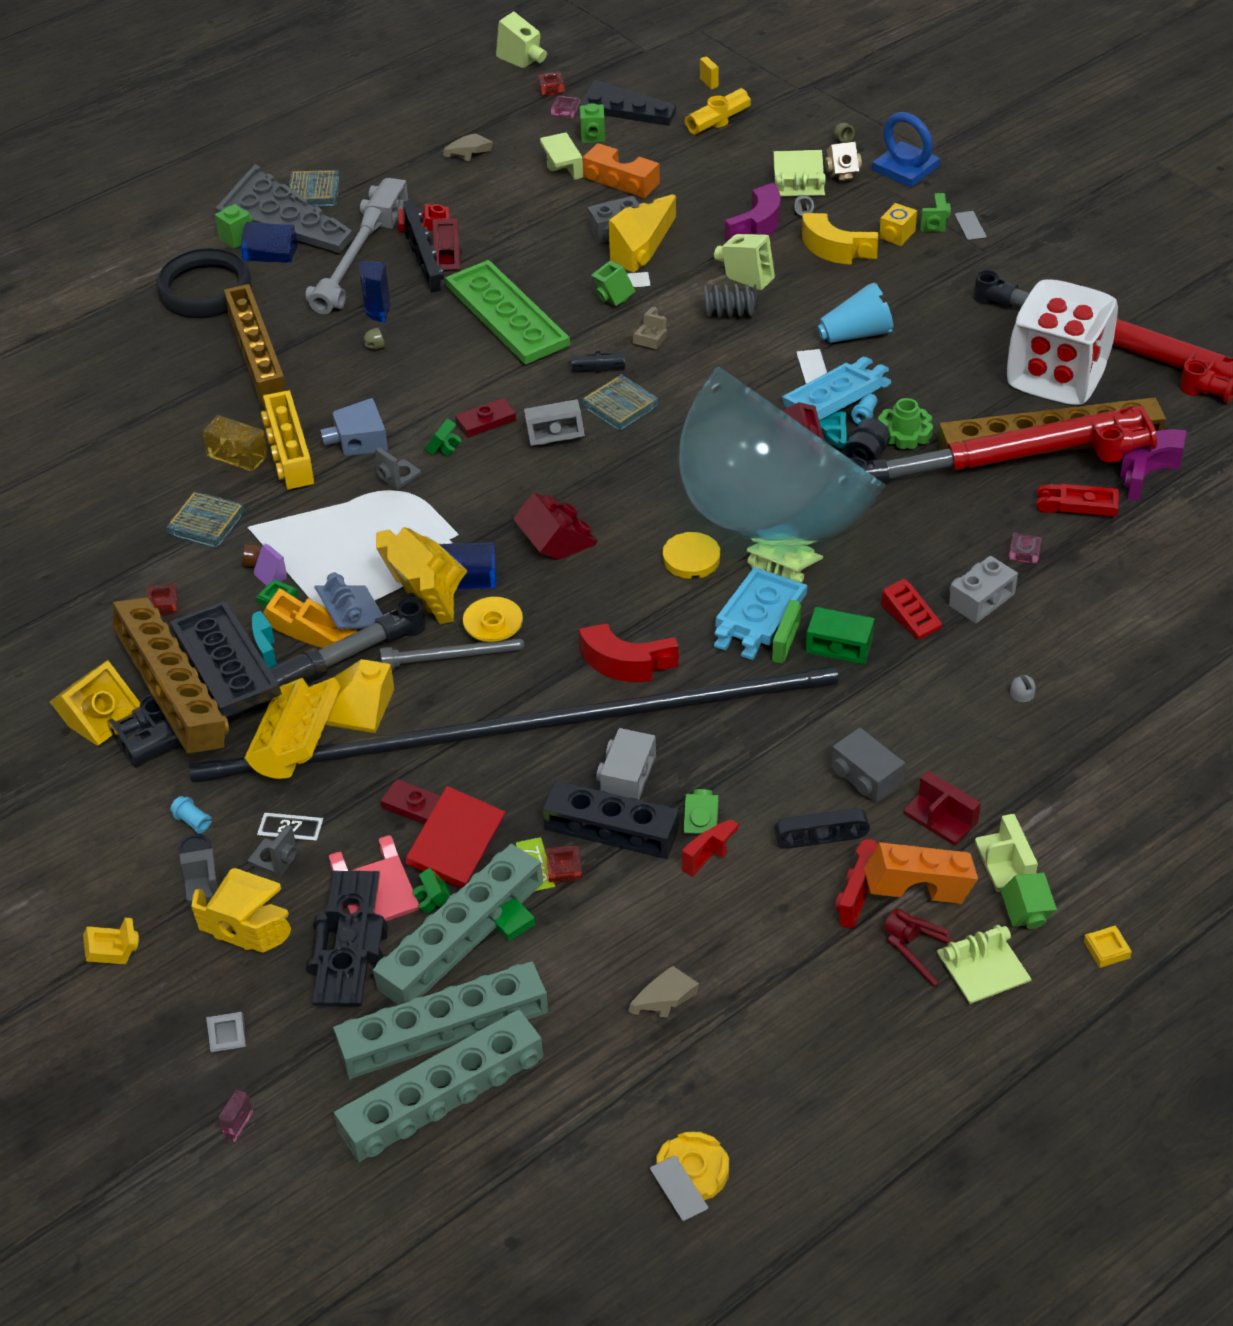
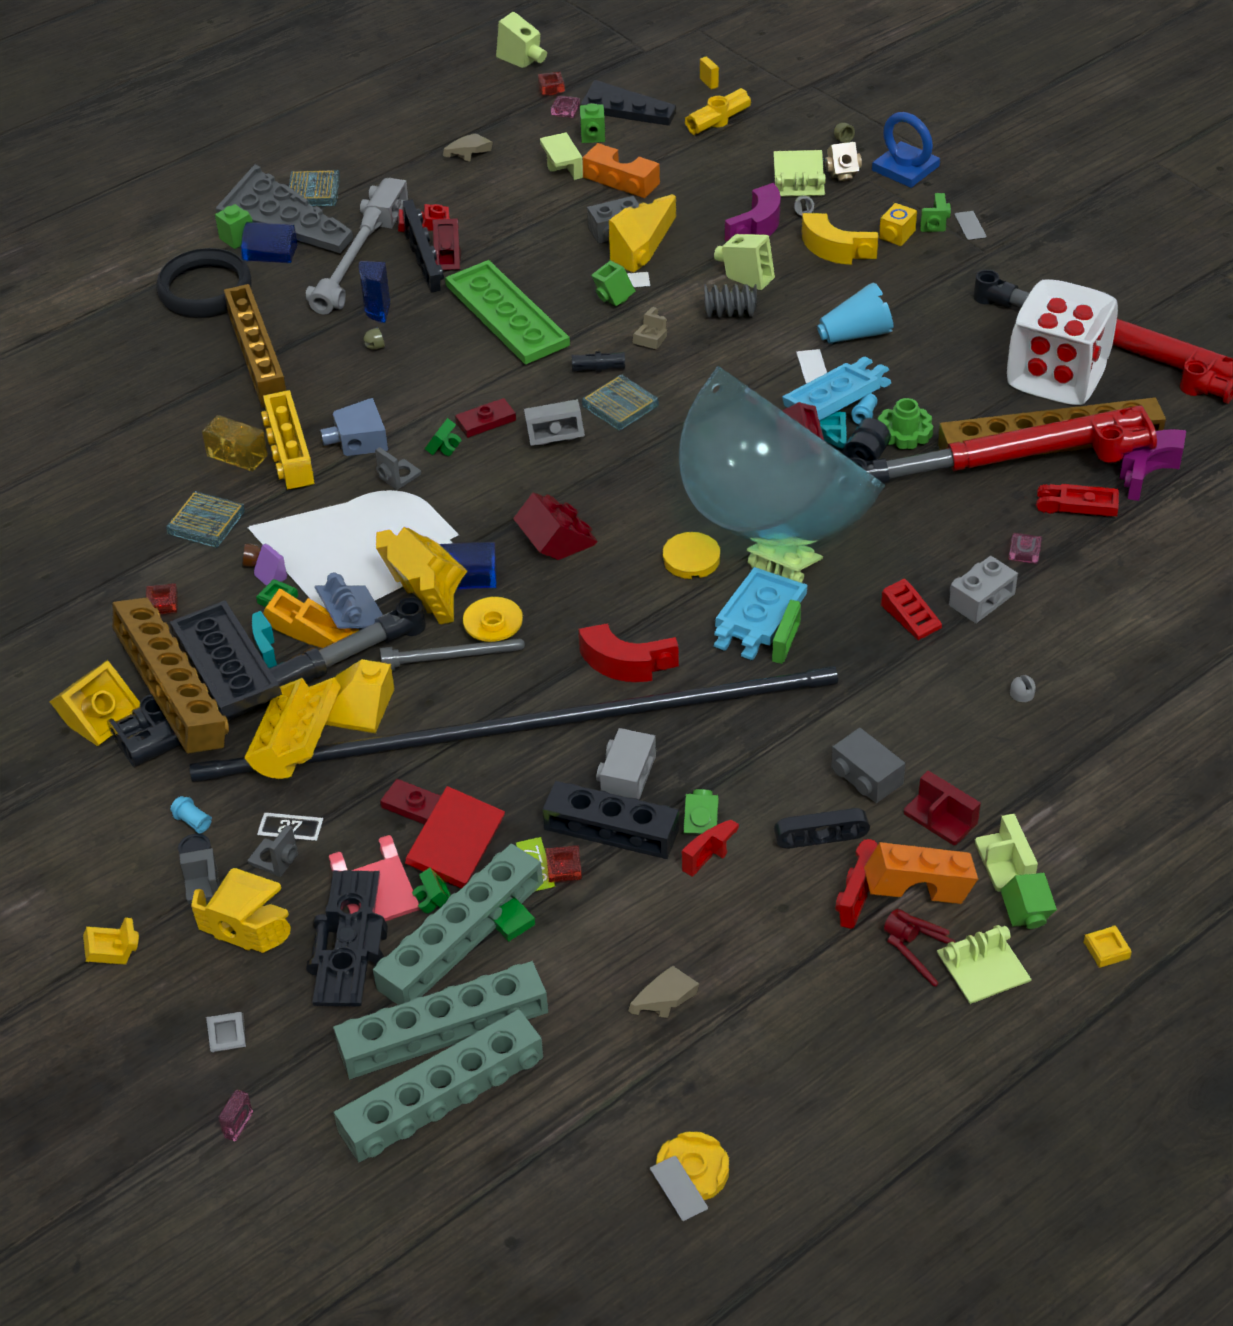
green brick [806,607,875,664] -> none

